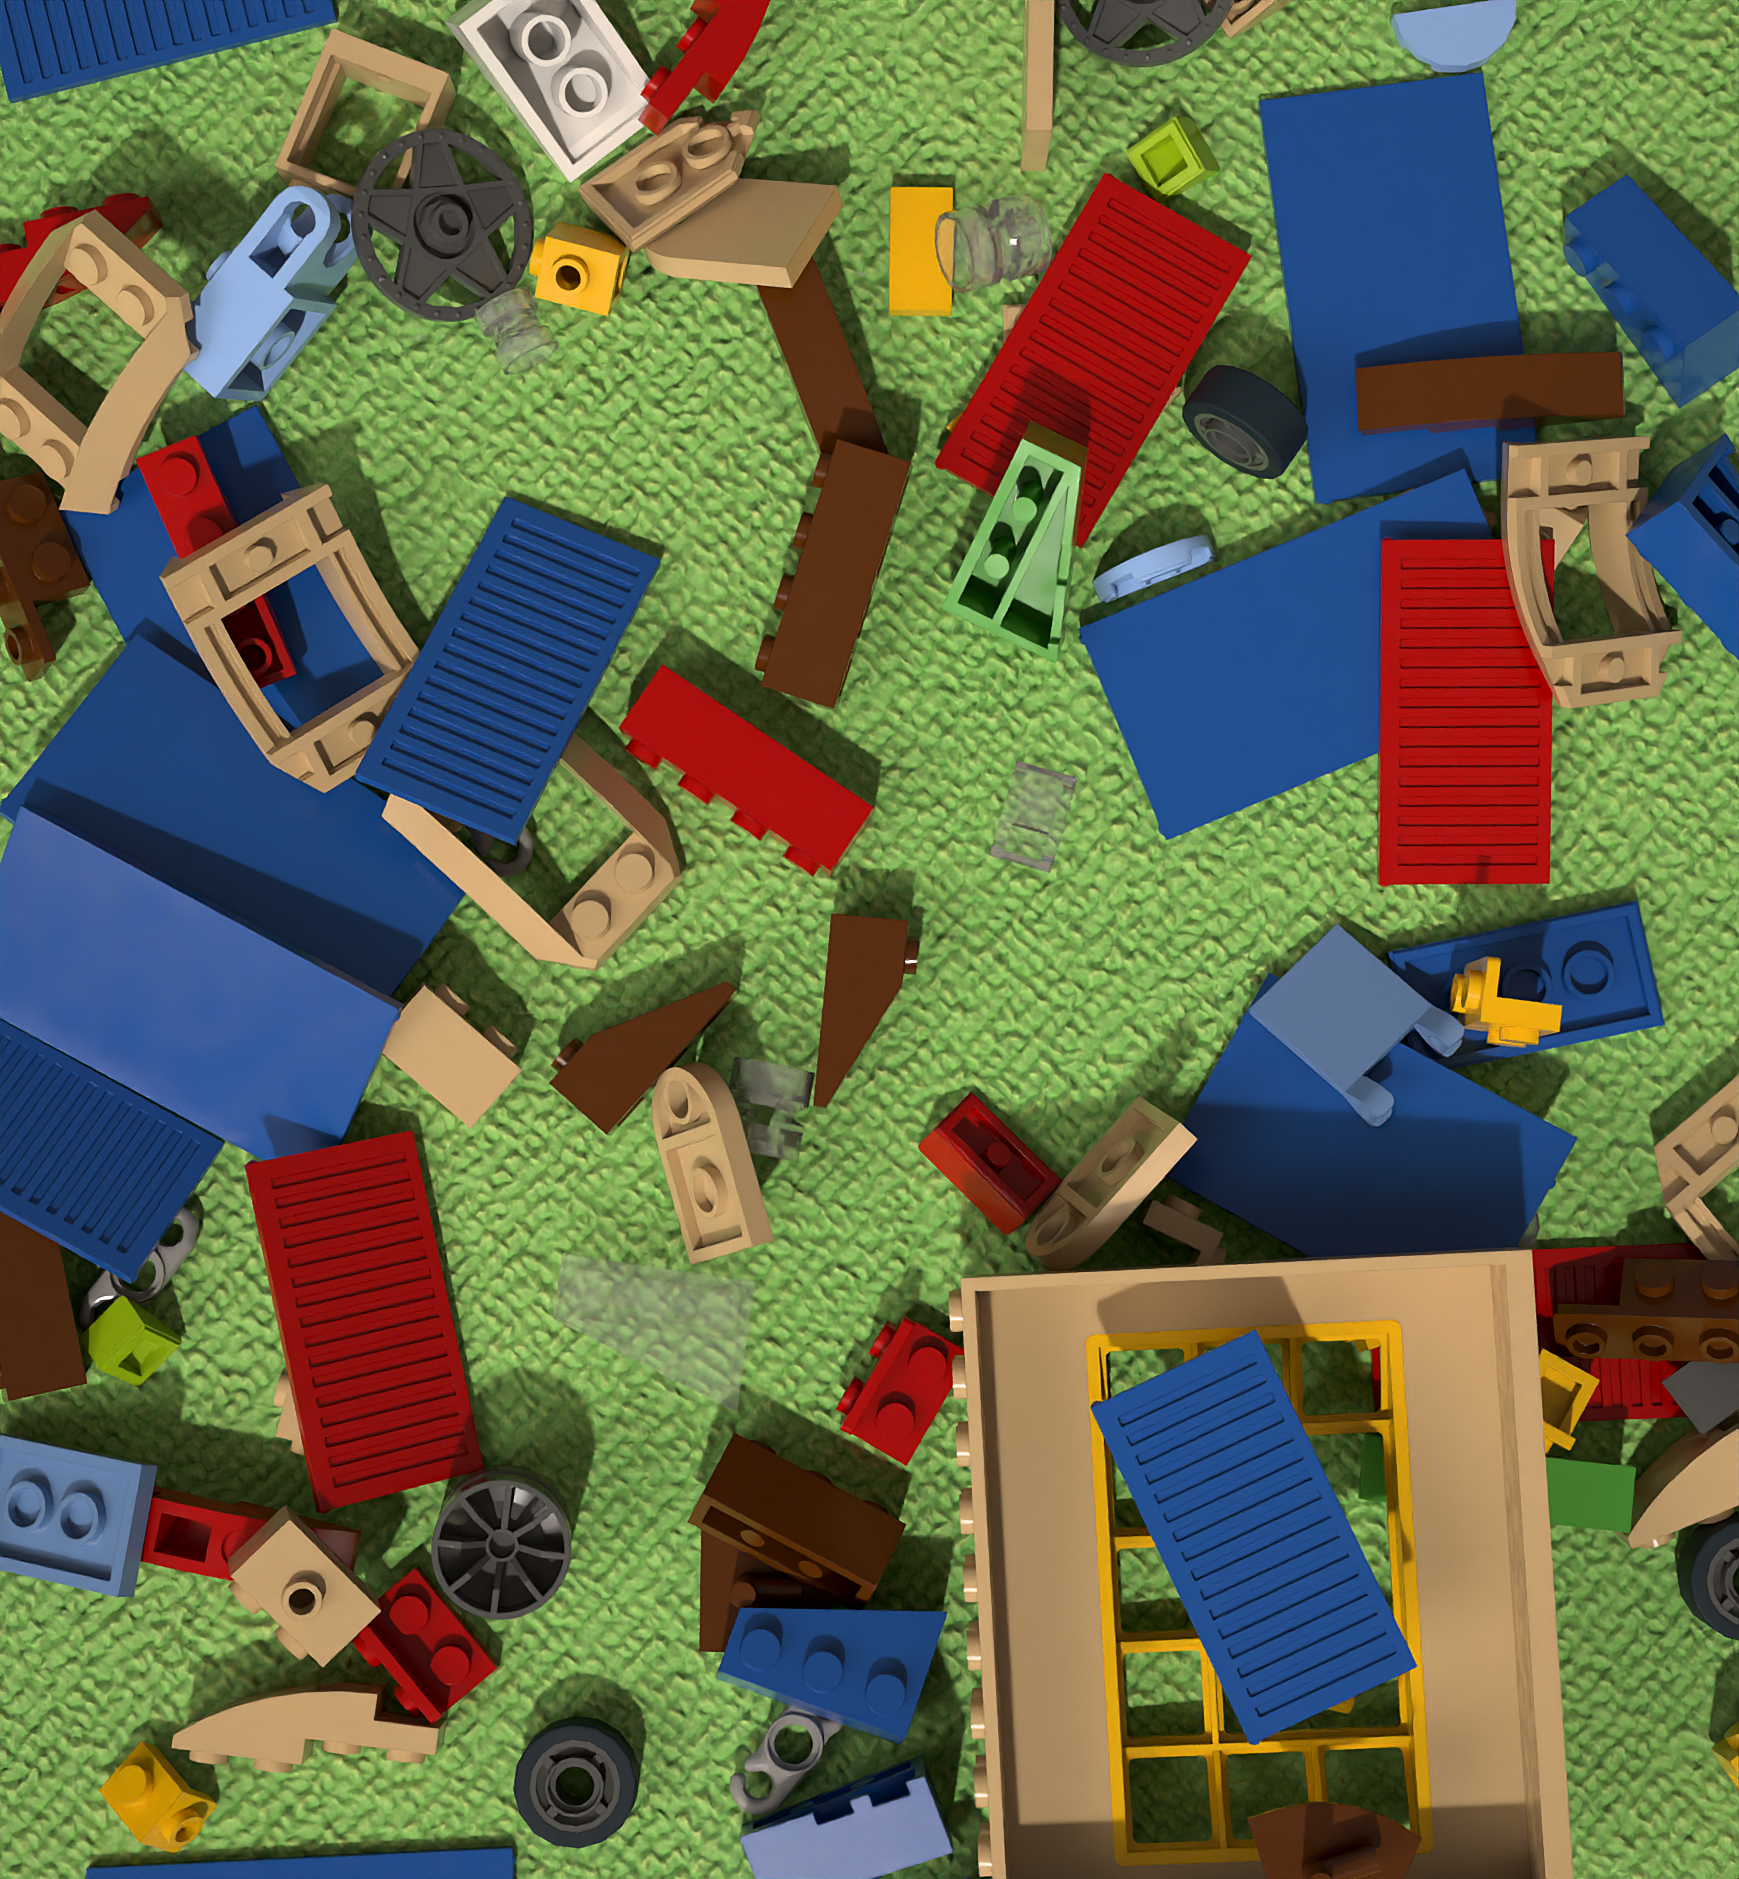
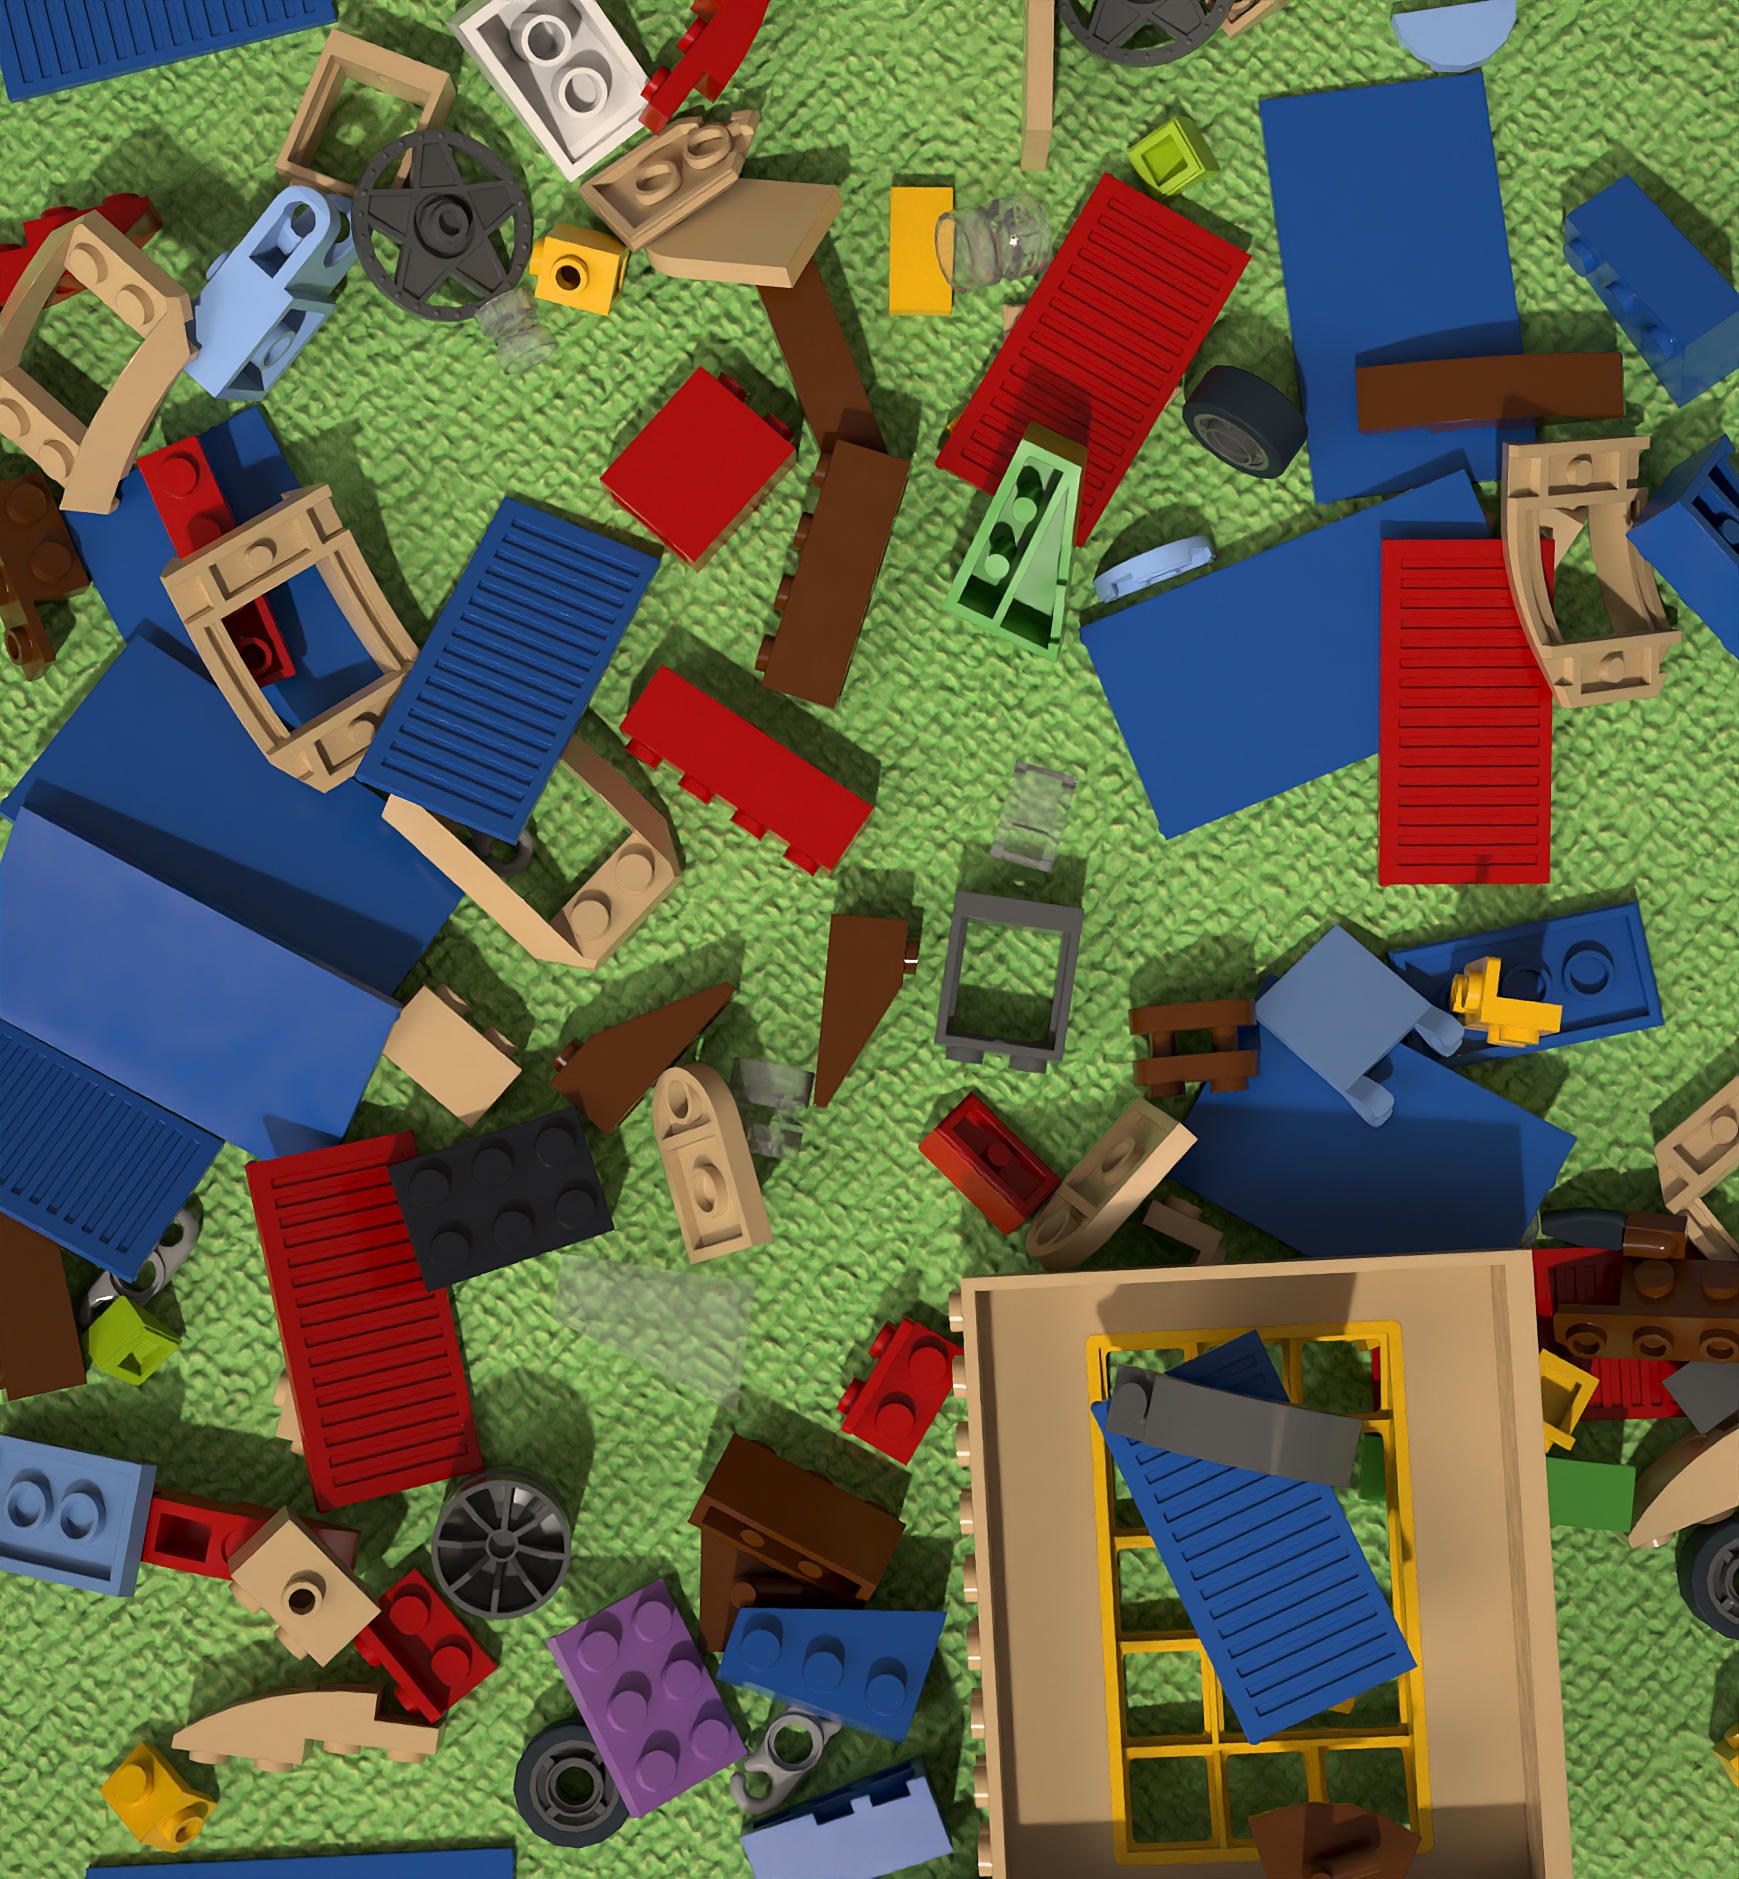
none -> black brick [386,1106,615,1293]
none -> medium lavender plate [545,1578,748,1818]
none -> red brick [599,366,797,574]
none -> dark grey window [933,890,1084,1074]
none -> dark grey arch [1105,1364,1362,1488]
none -> reddish brown brick [1128,999,1261,1098]
none -> piece [1541,1207,1688,1260]

